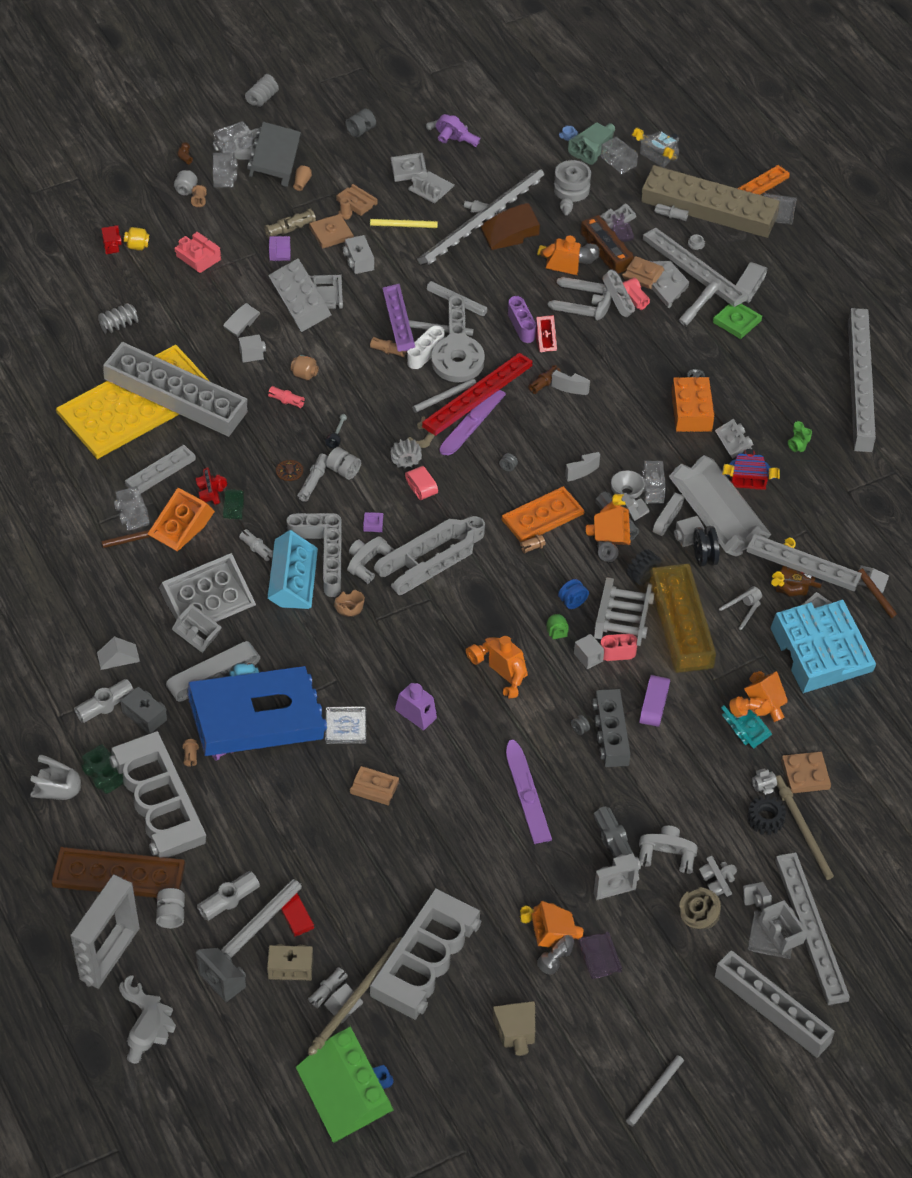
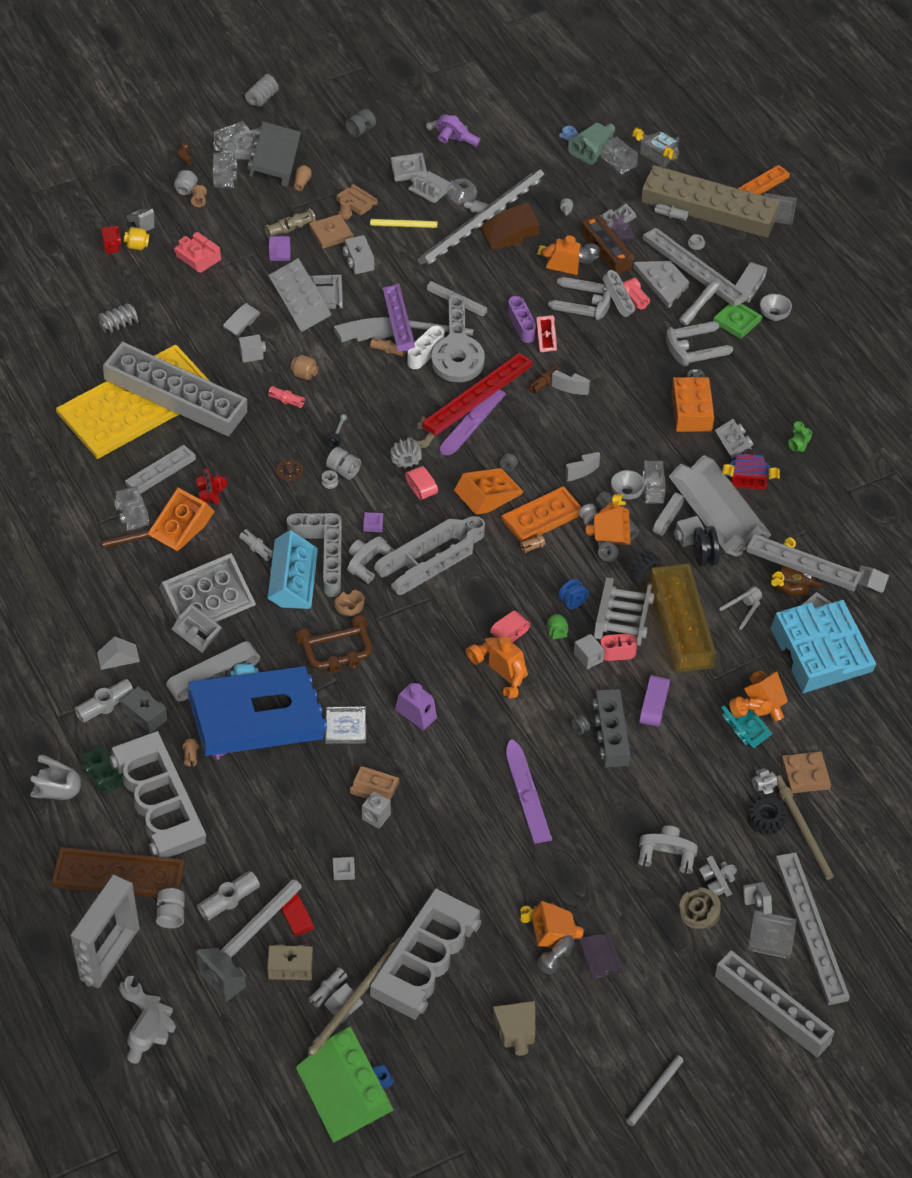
clear green bracket [223,489,244,519] -> none
light grey pin [297,454,328,501] -> none
light grey bar [413,378,476,413] -> none
light grey wheel [554,160,591,202] -> none
dark grey piece [593,806,633,858] -> none
light grey plate [594,853,641,900] -> none
light grey bracket [621,493,650,521] -> none
medium nougat plate [622,256,664,289] -> none
light grey window [758,900,808,955] -> none
light grey brick [848,308,876,452] -> none
reddish brown bar [858,568,897,618] -> none
none -> light grey slope [126,209,154,231]
none -> reddish brown bar [295,615,372,673]
none -> light grey bush [322,470,338,489]
none -> light grey plate [333,857,355,880]
none -> light grey slope [334,317,394,343]
none -> light grey brick [362,791,391,829]
none -> clear piece [447,178,477,205]
none -> orange slope [454,468,523,514]
none -> coral beam [490,611,530,642]
none -> light grey wheel [578,504,599,526]
none -> light grey piece [666,322,733,367]
none -> light grey piece [760,294,792,321]

